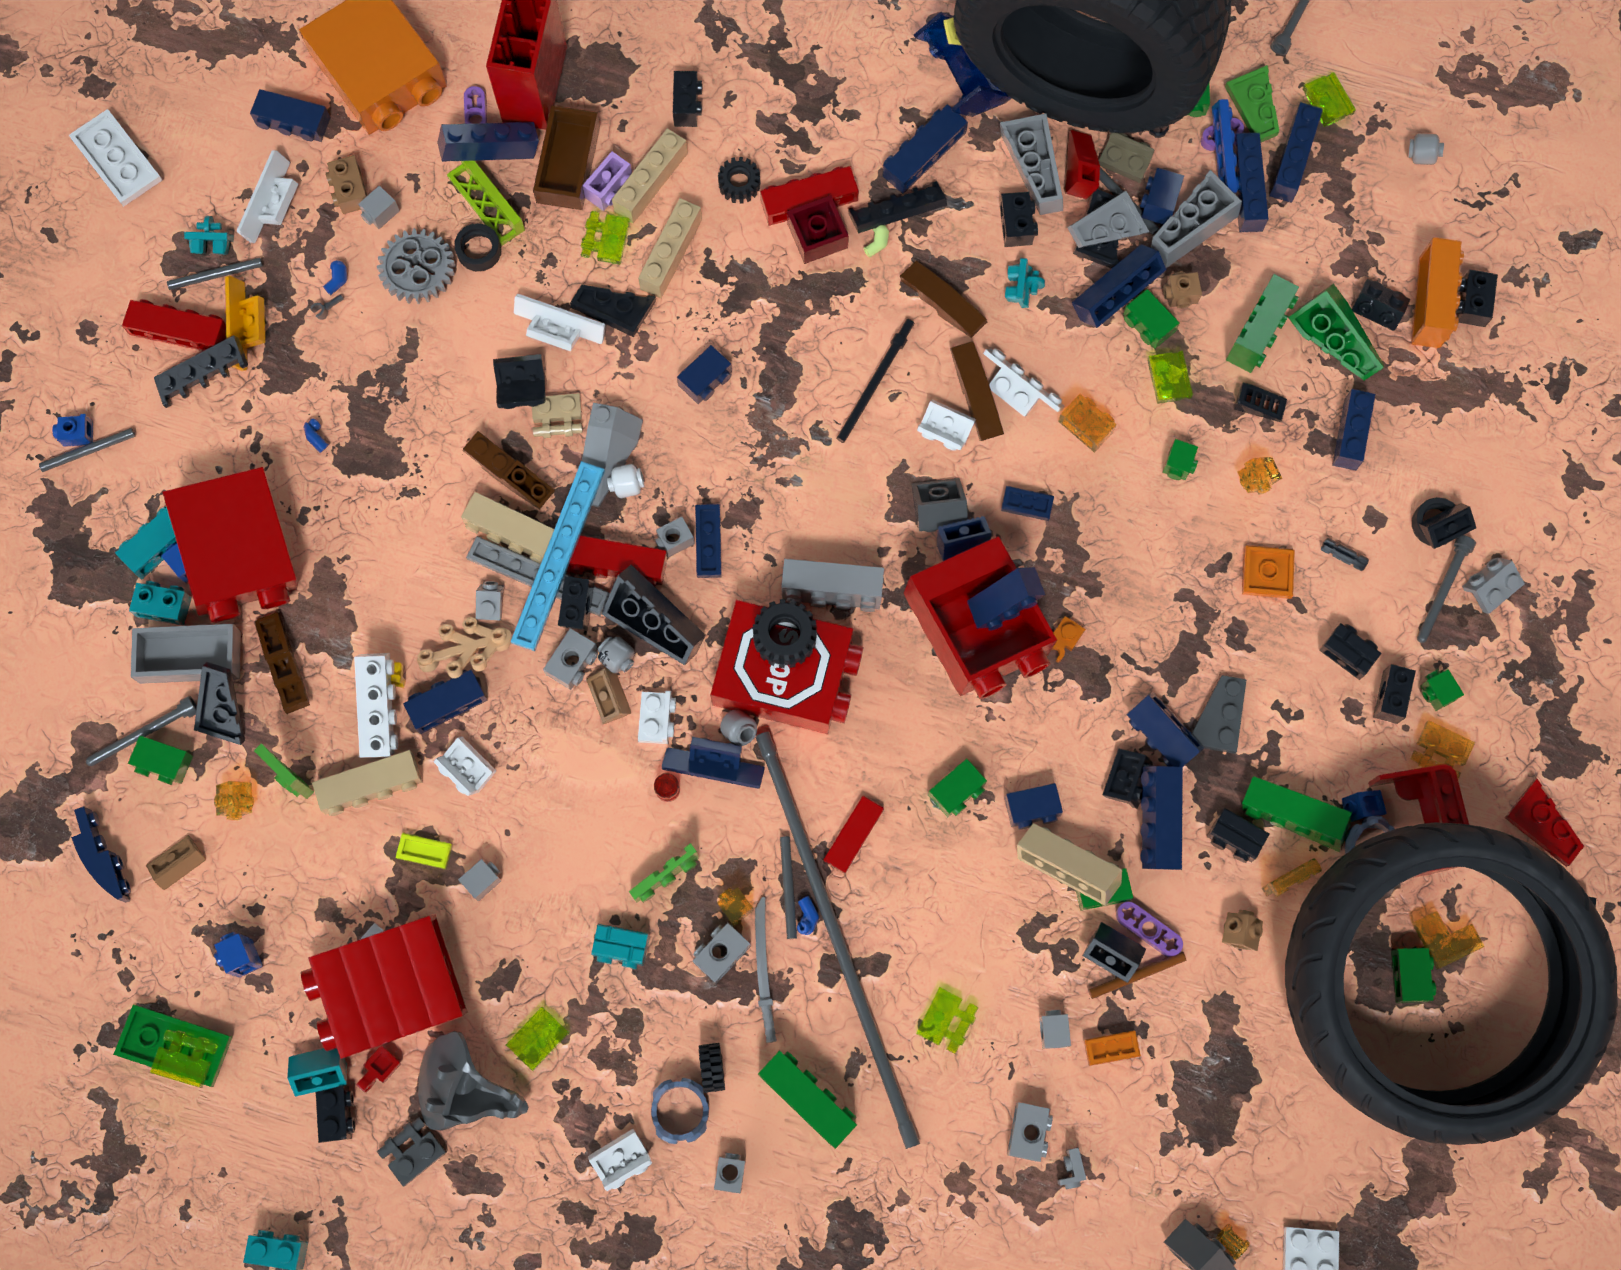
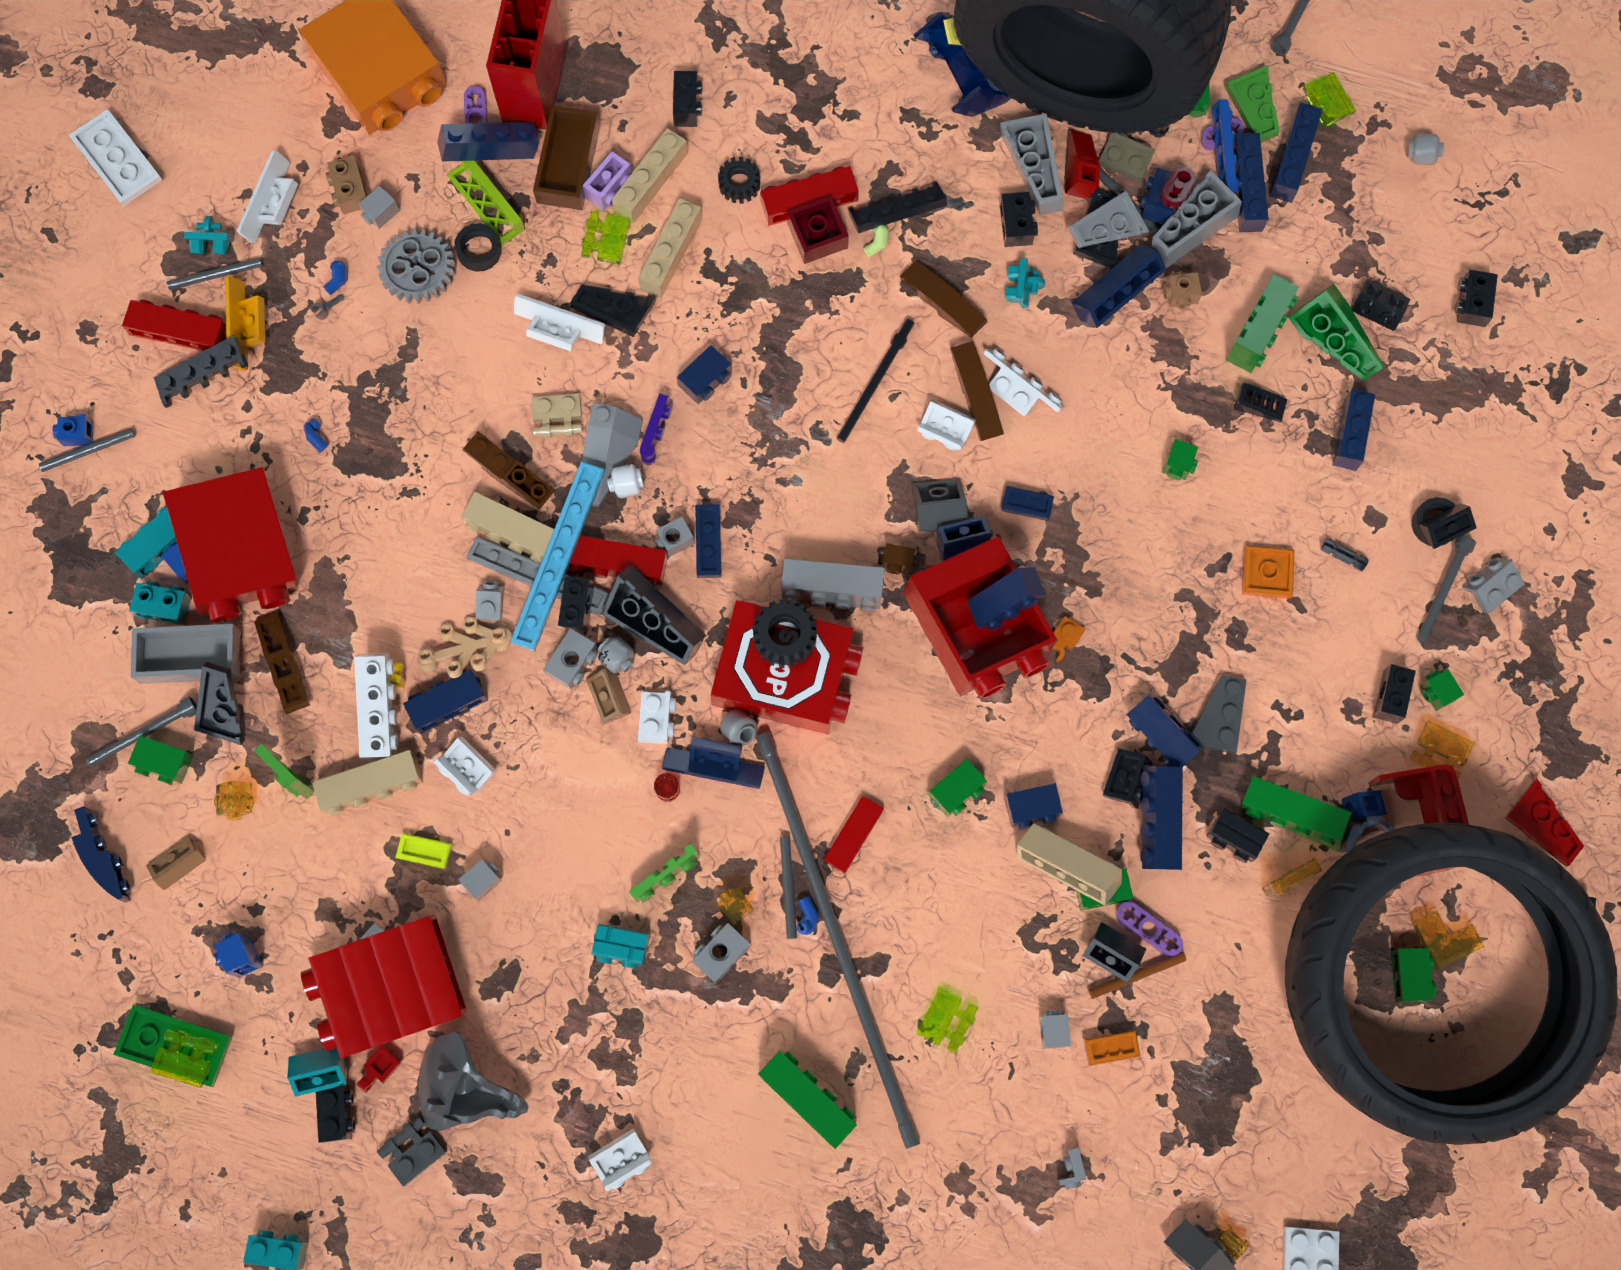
dark blue brick [250,89,331,142] -> none
black bracket [493,354,546,409] -> none
clear neon green plate [506,1007,570,1071] -> none
sand blue piece [651,1078,709,1144] -> none
black tyre [698,1043,725,1093] -> none
light grey brick [714,1153,746,1194] -> none
light grey sword [755,897,777,1043] -> none
dark blue brick [883,104,968,194] -> none
light grey brick [1007,1102,1053,1162] -> none
clear yellow brick [1058,394,1117,453] -> none
green brick [1123,289,1180,349] -> none
clear neon green plate [1147,350,1193,404] -> none
medium nougat brick [1222,910,1263,951] -> none
clear yellow brick [1237,457,1283,495] -> none
black brick [1319,623,1381,680] -> none
orange piece [1411,237,1464,348] -> none
none -> dark purple plate [640,393,672,465]
none -> reddish brown brick [877,543,915,579]
none -> dark red plate [1160,167,1196,208]

